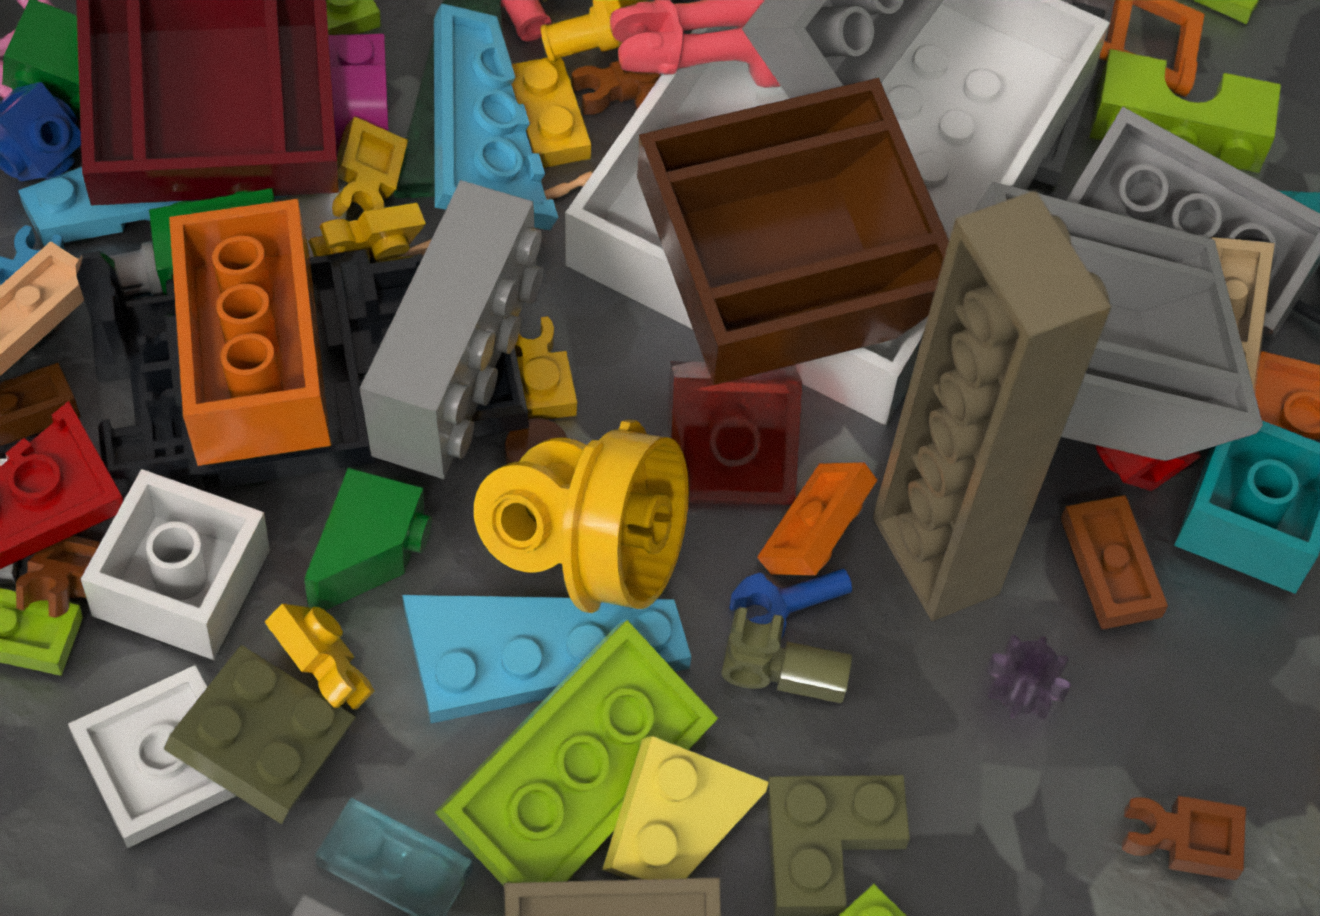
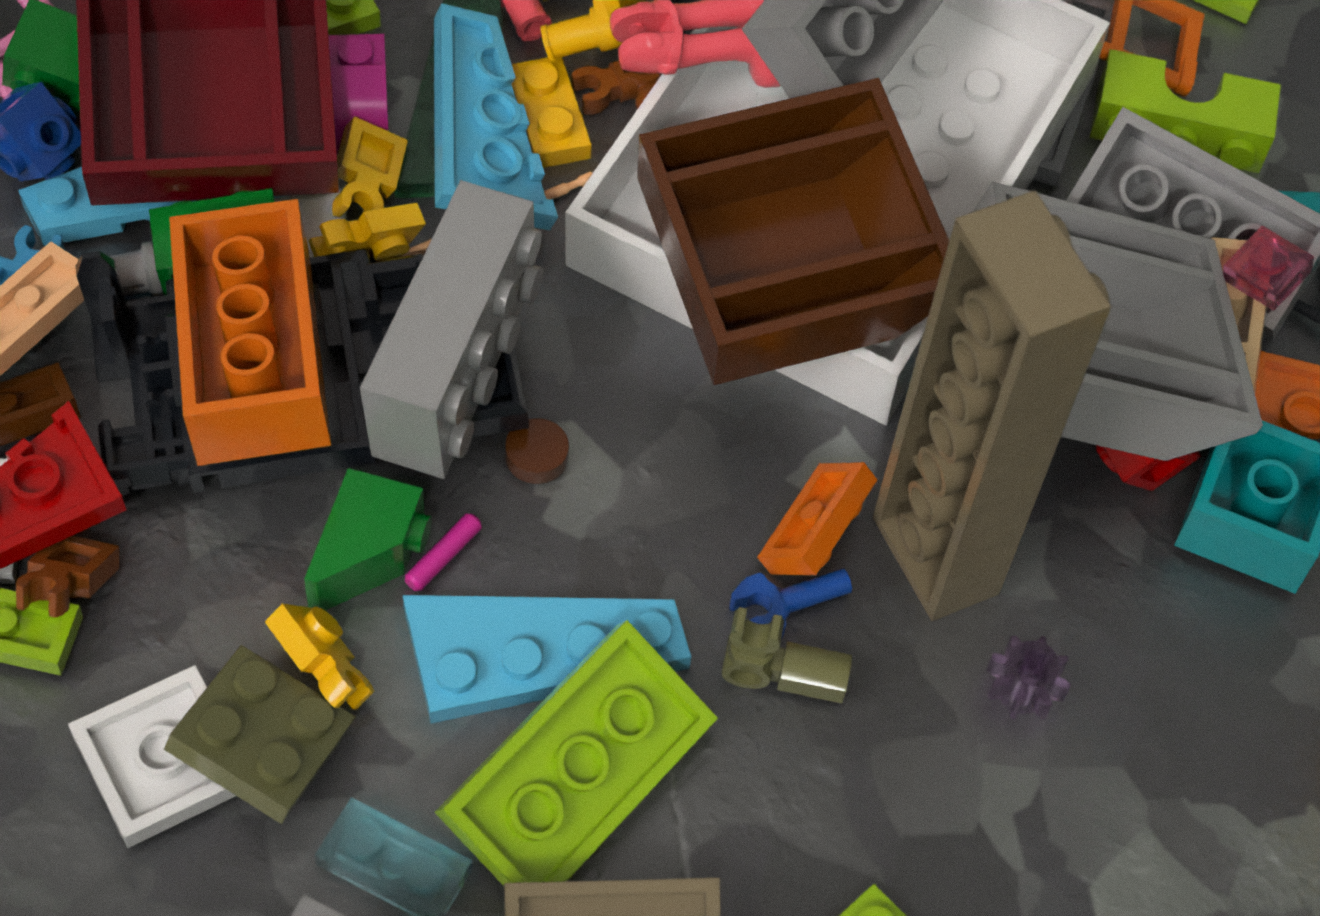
white brick [81,469,270,660] -> none
yellow piece [474,419,689,613] -> none
yellow plate [515,316,577,420] -> none
light yellow wing [602,736,769,880] -> none
clear red slope [667,361,802,505] -> none
olive plate [766,775,910,916] -> none
dark orange plate [1061,495,1168,630] -> none
dark orange plate [1122,796,1246,880] -> none
none -> dark pink piece [405,513,482,591]
none -> clear pink plate [1223,226,1314,311]

